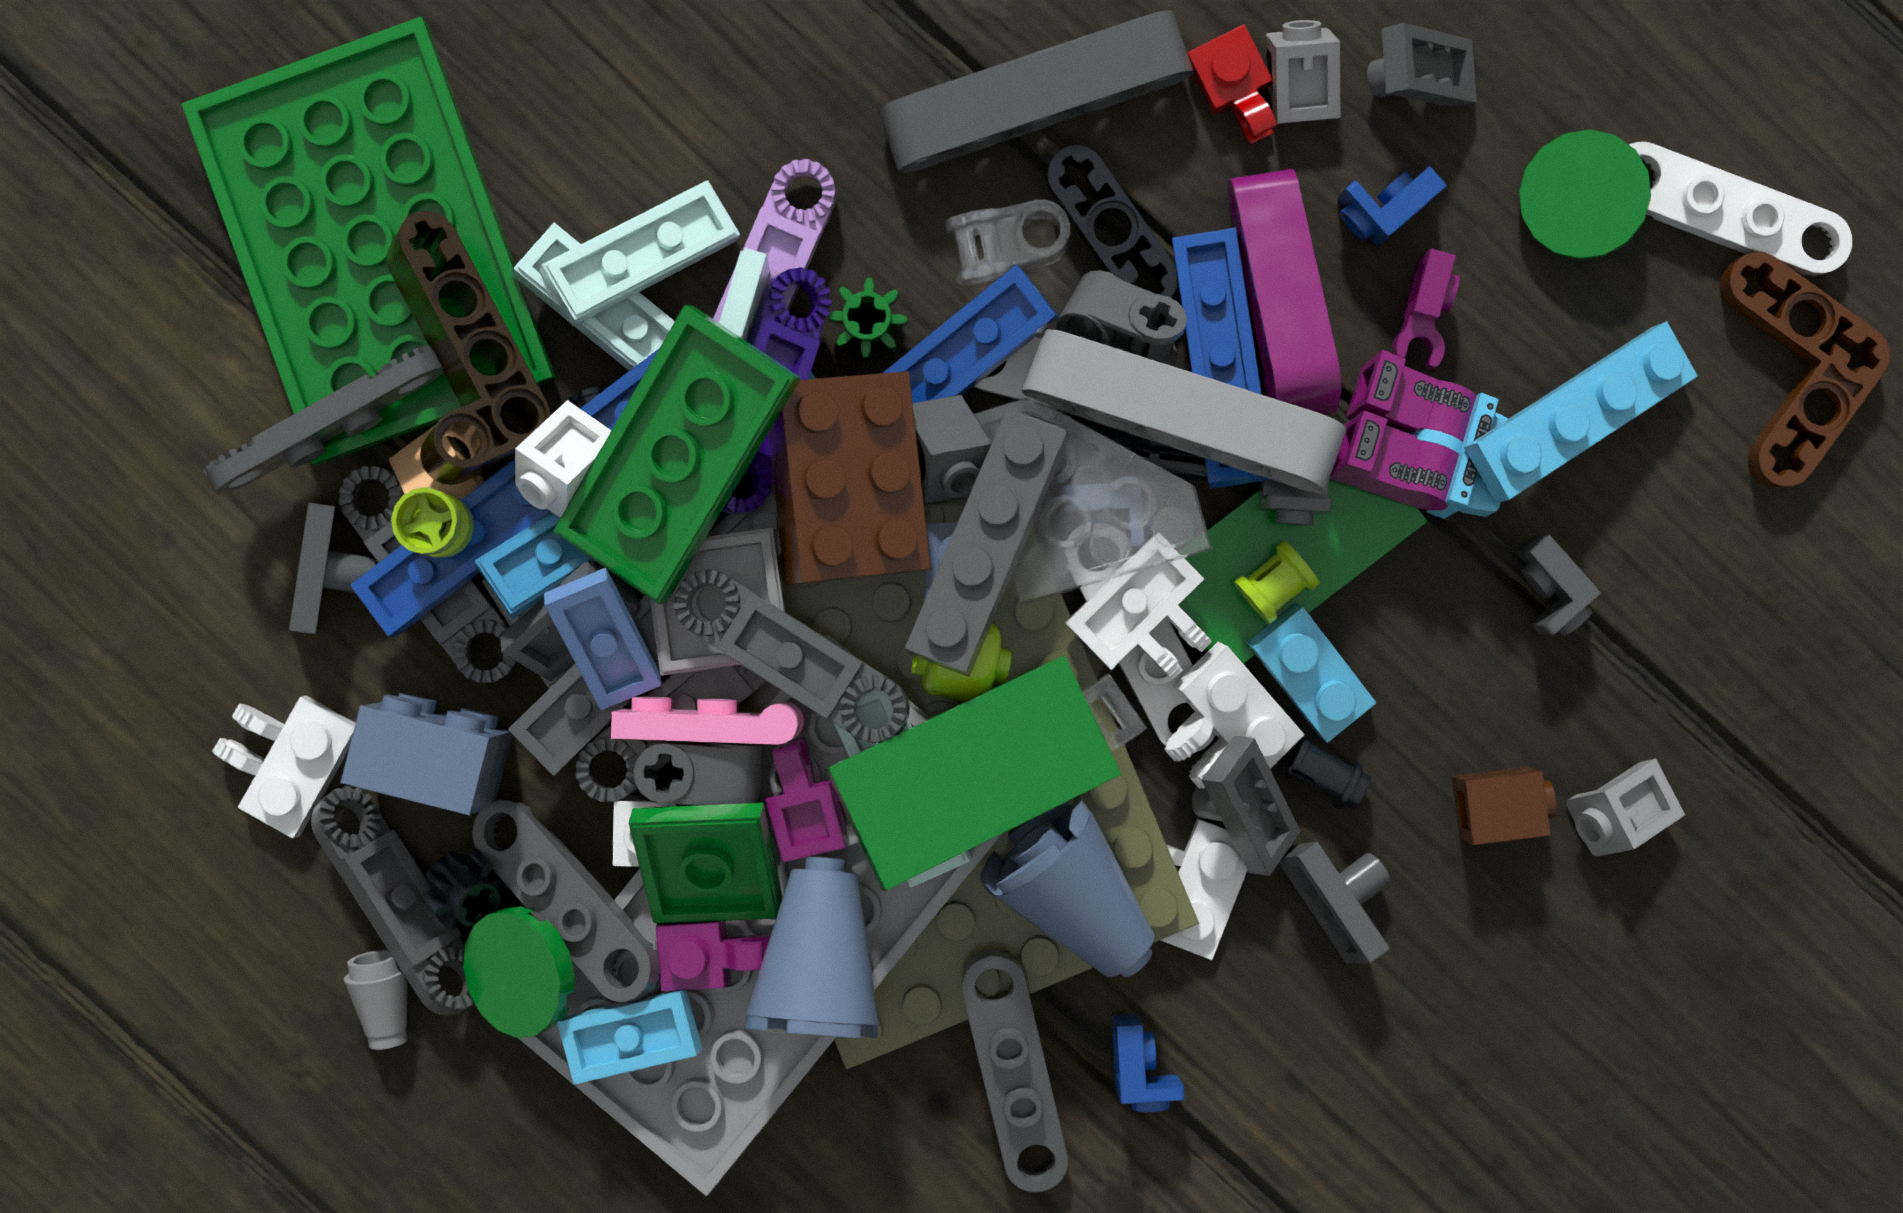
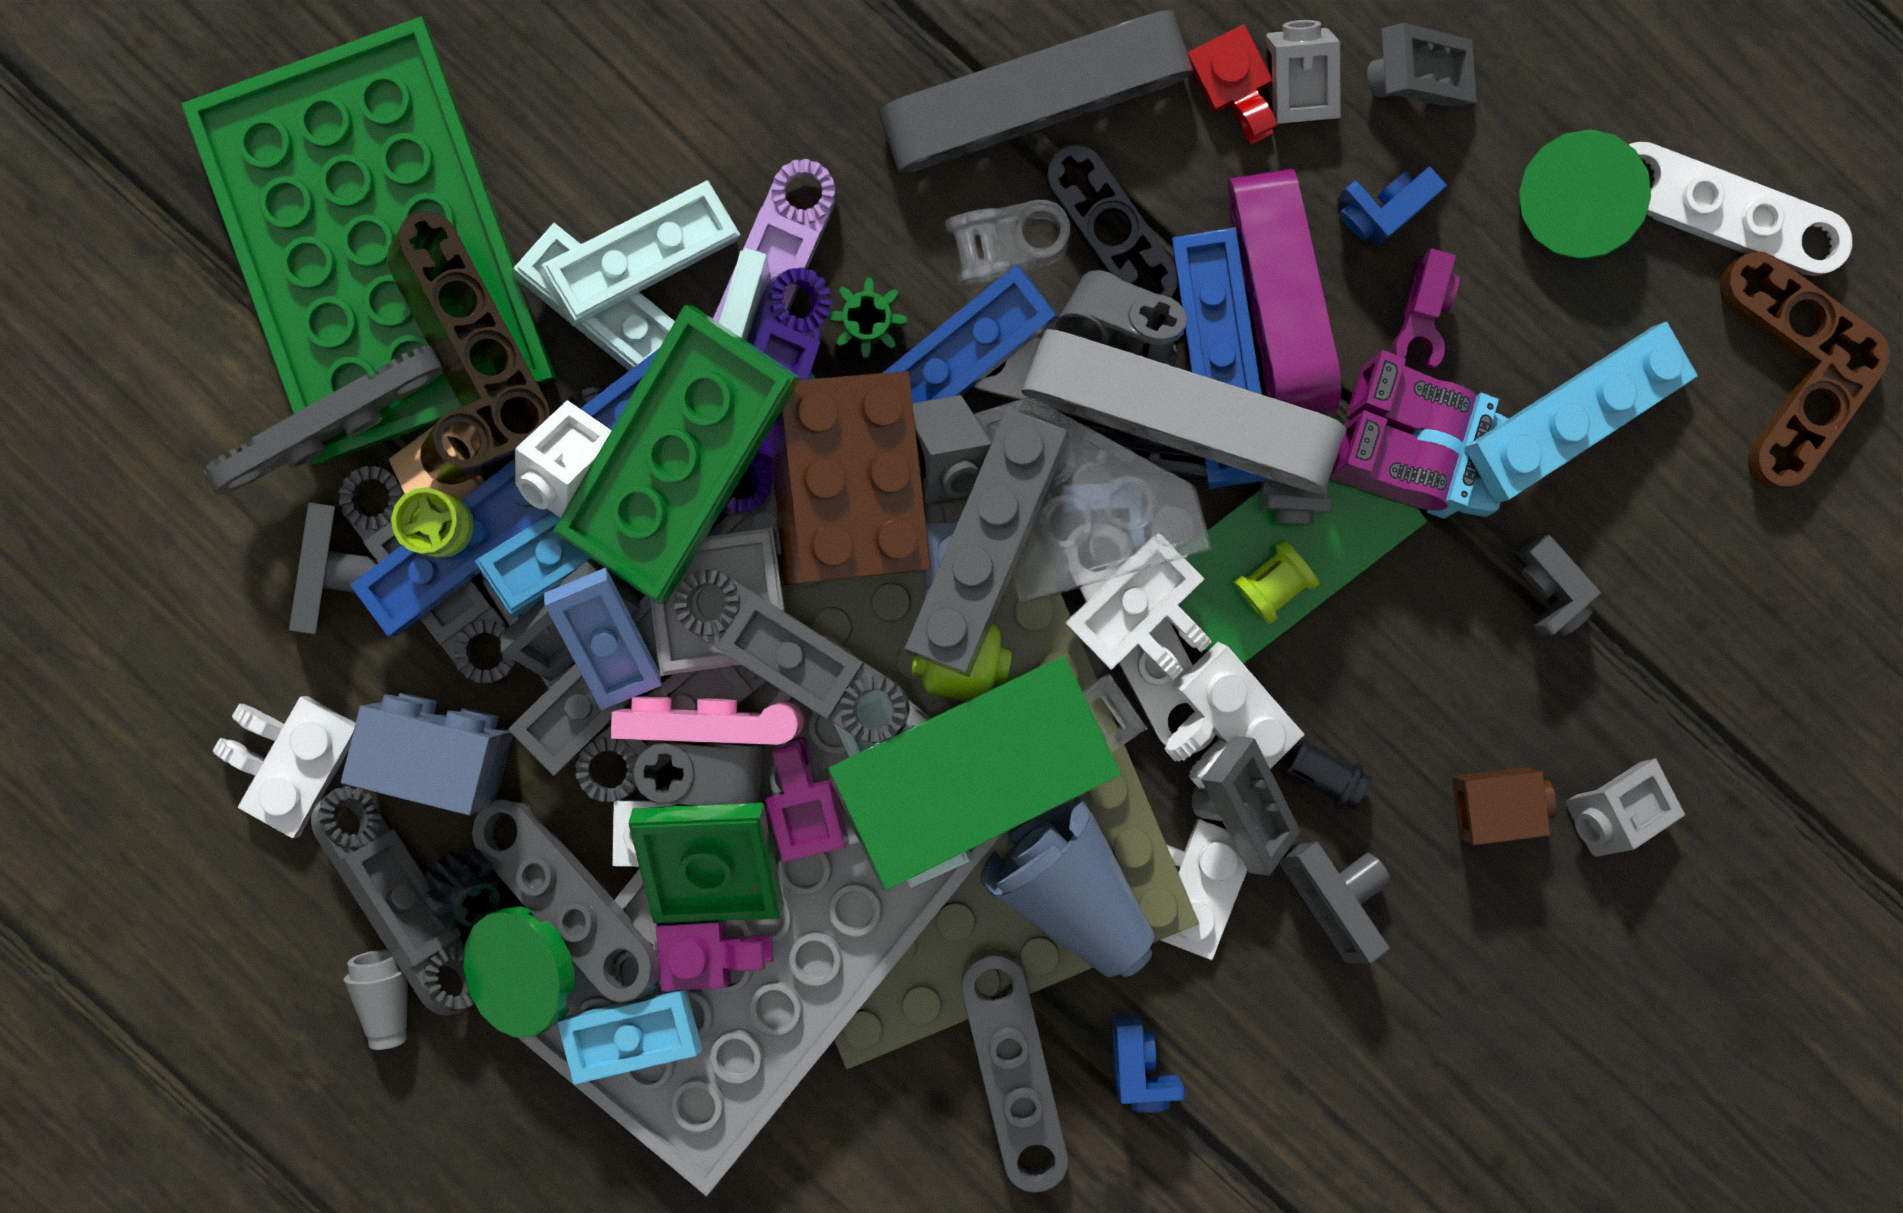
sand blue cone [746,857,879,1038] -> none
medium azure plate [1246,603,1376,743] -> none

